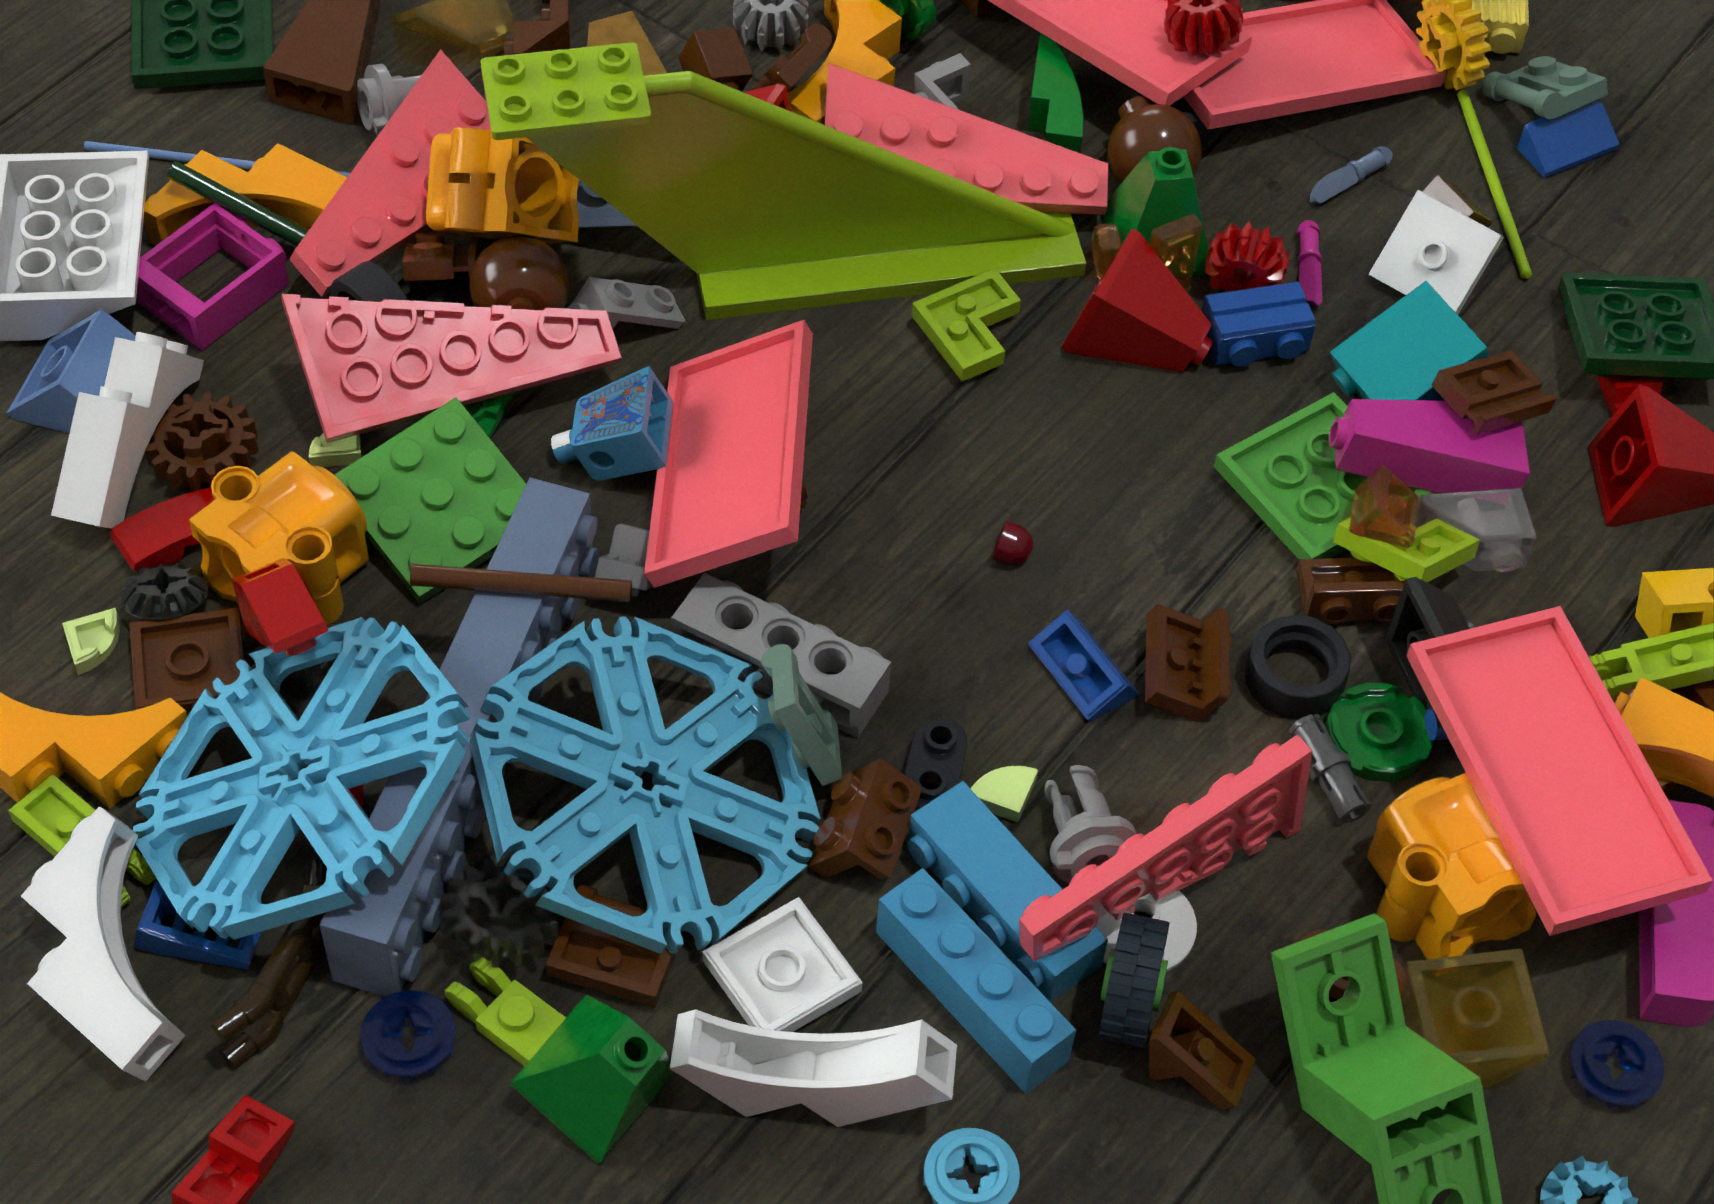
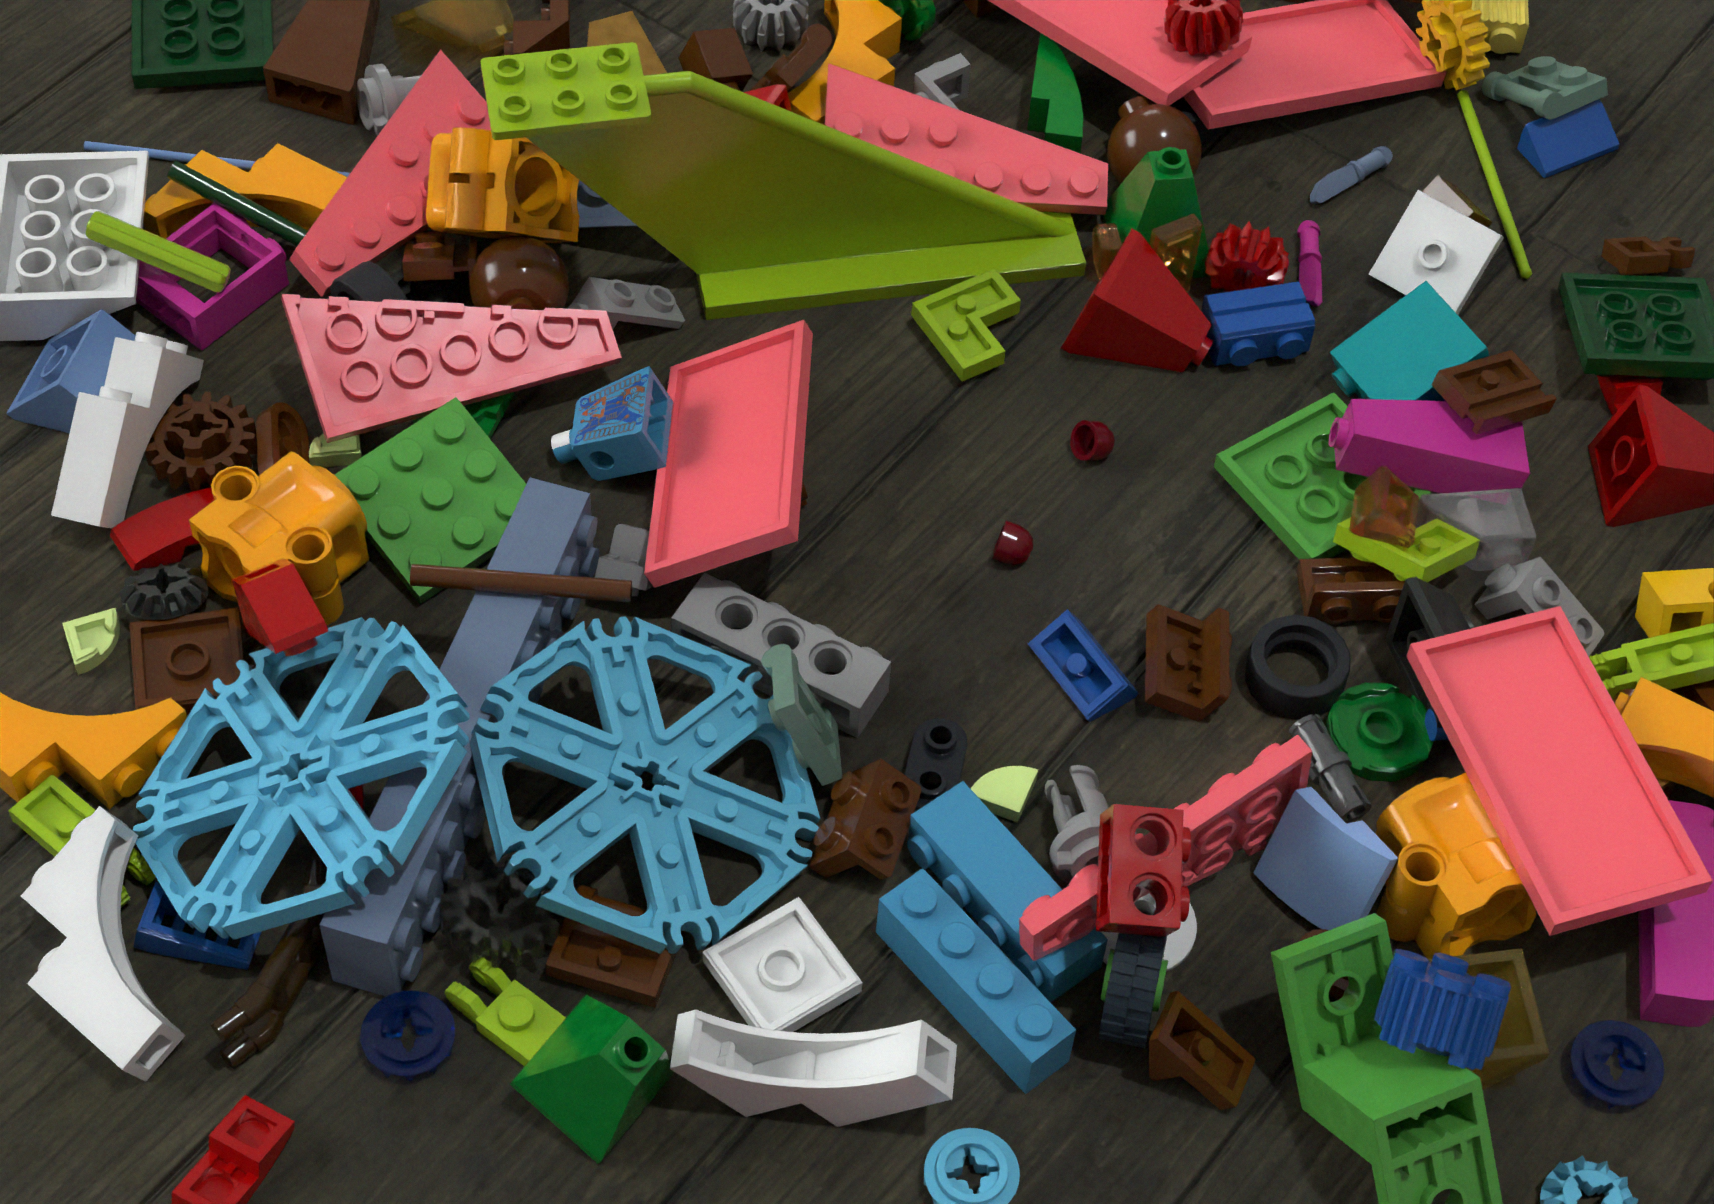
none -> lime axle [86,211,231,293]
none -> reddish brown plate [256,402,310,476]
none -> dark red hinge [1070,420,1115,461]
none -> red brick [1096,804,1191,937]
none -> light blue slope [1253,787,1398,930]
none -> blue brick [1374,949,1511,1070]
none -> light grey bracket [1475,557,1604,657]
none -> reddish brown plate [1601,236,1695,276]

